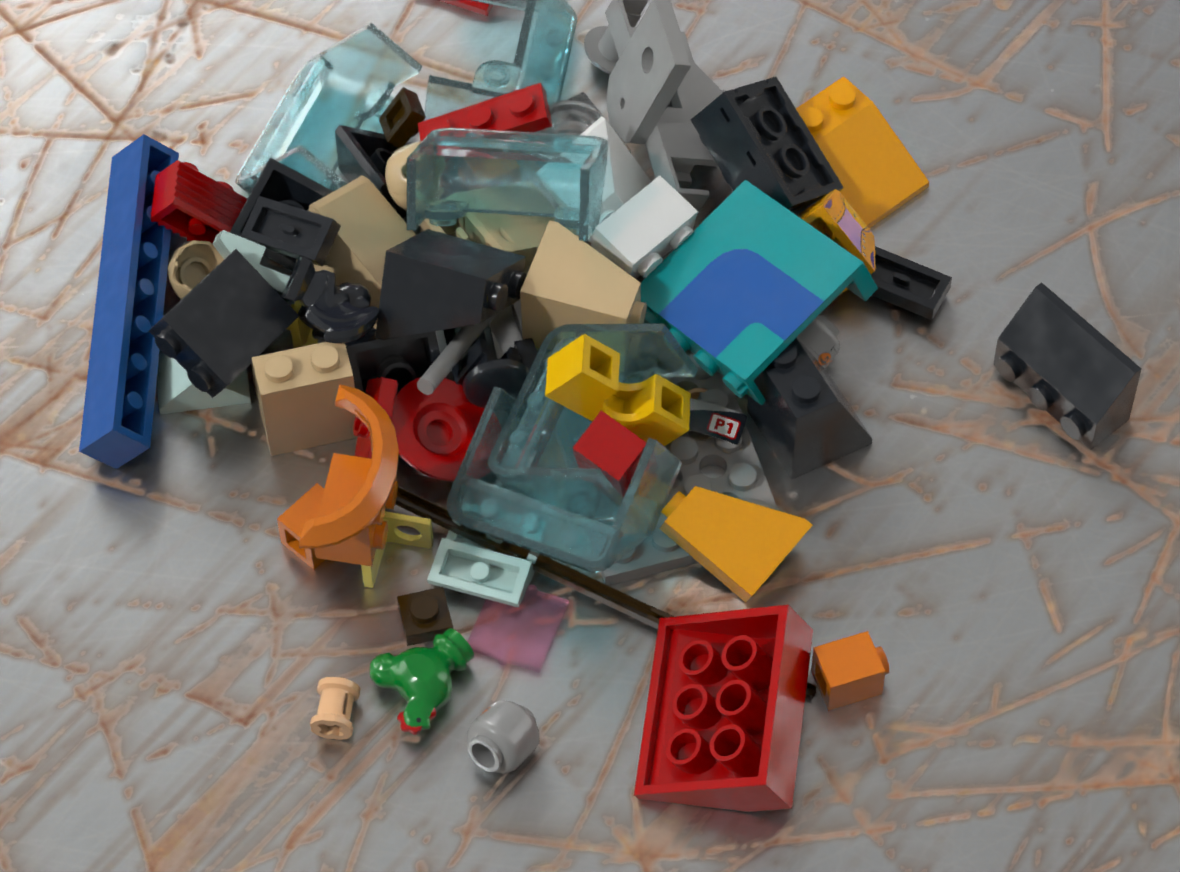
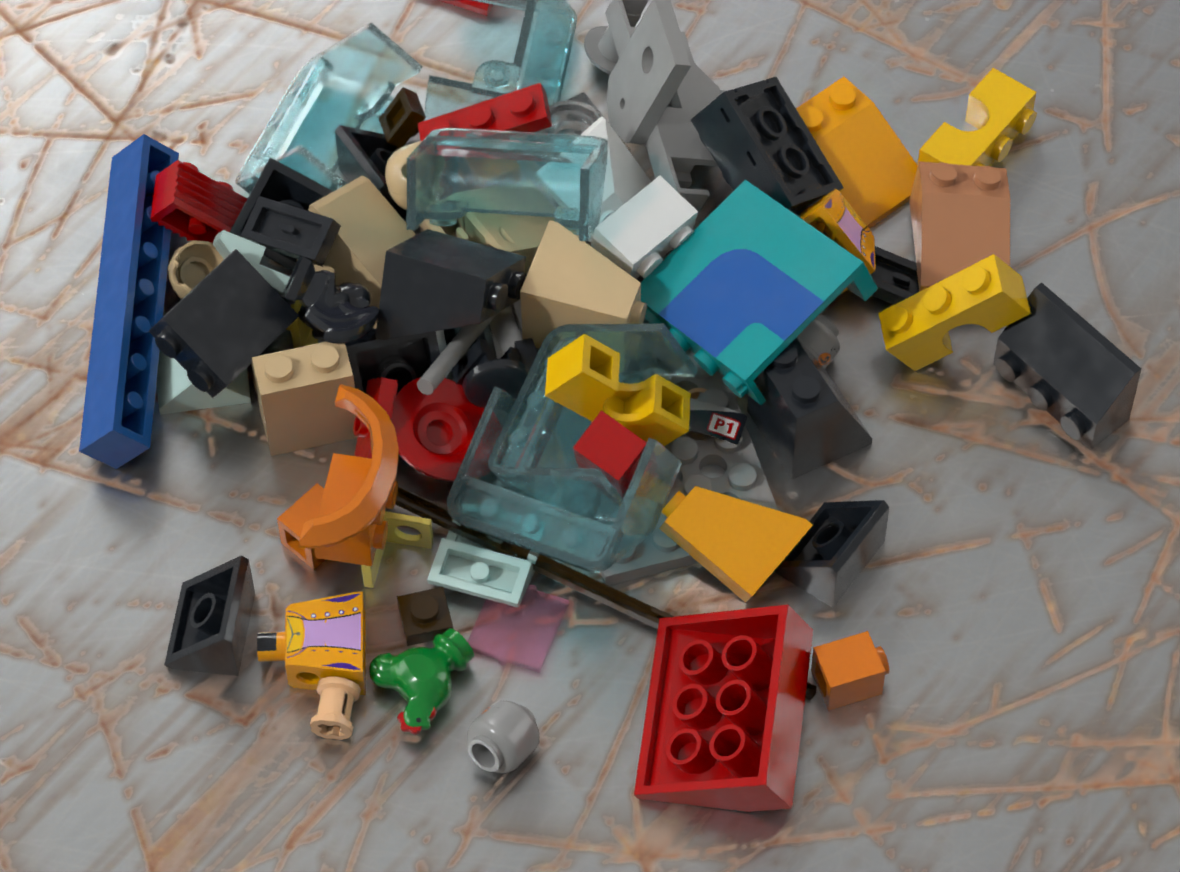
none -> black slope [164,555,255,676]
none -> light orange torso [257,592,366,695]
none -> black slope [774,500,889,608]
none -> yellow arch [878,254,1031,371]
none -> nougat slope [909,162,1010,292]
none -> yellow arch [918,68,1037,166]

